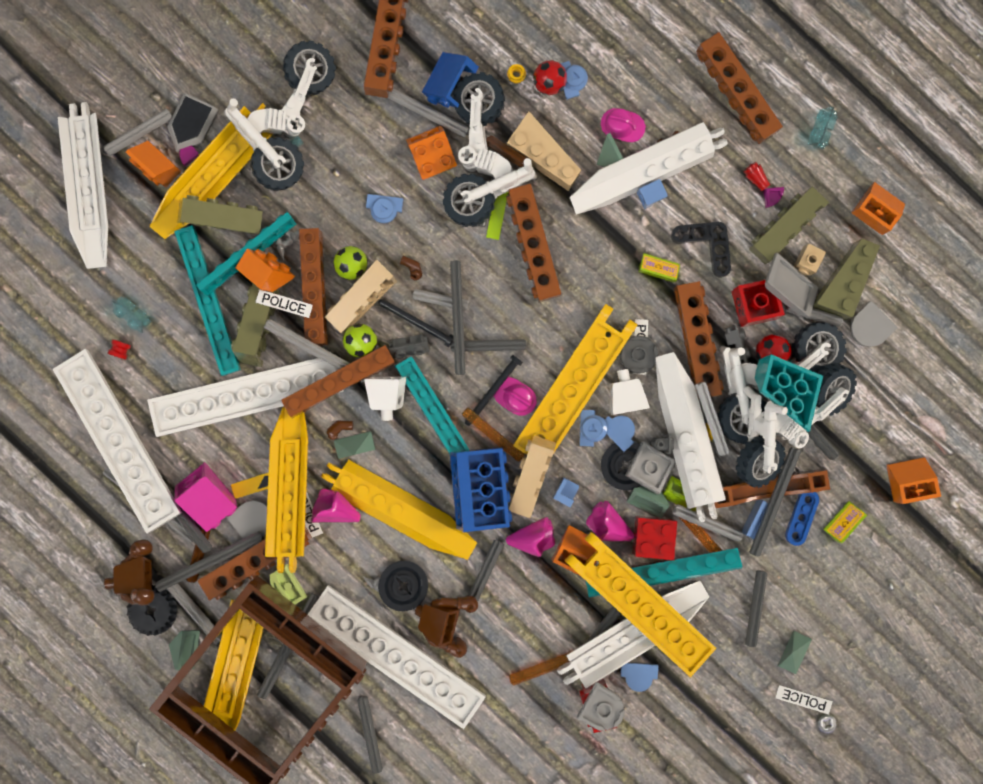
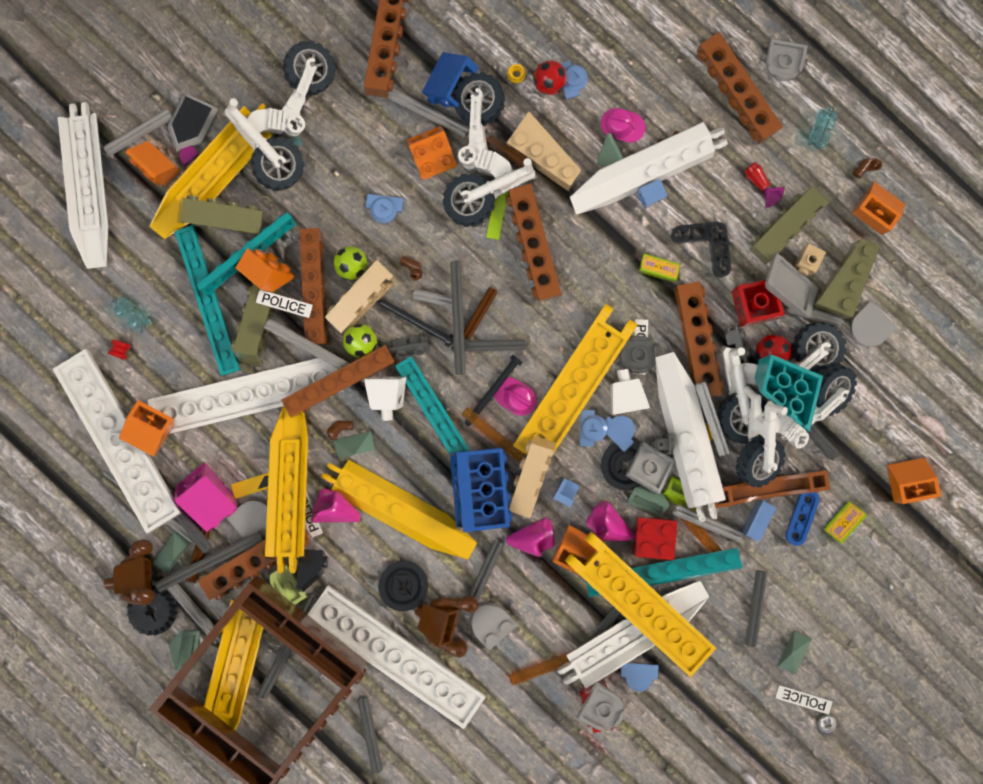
dark grey axle [749,447,801,557] -> none
none -> orange slope [119,400,175,457]
none -> sand green slope [153,531,190,574]
none -> black slope [296,550,329,592]
none -> reddish brown axle [464,287,497,339]
none -> light grey slope [470,602,518,650]
none -> light grey tile [765,39,808,81]
none -> reddish brown arm [853,158,882,179]

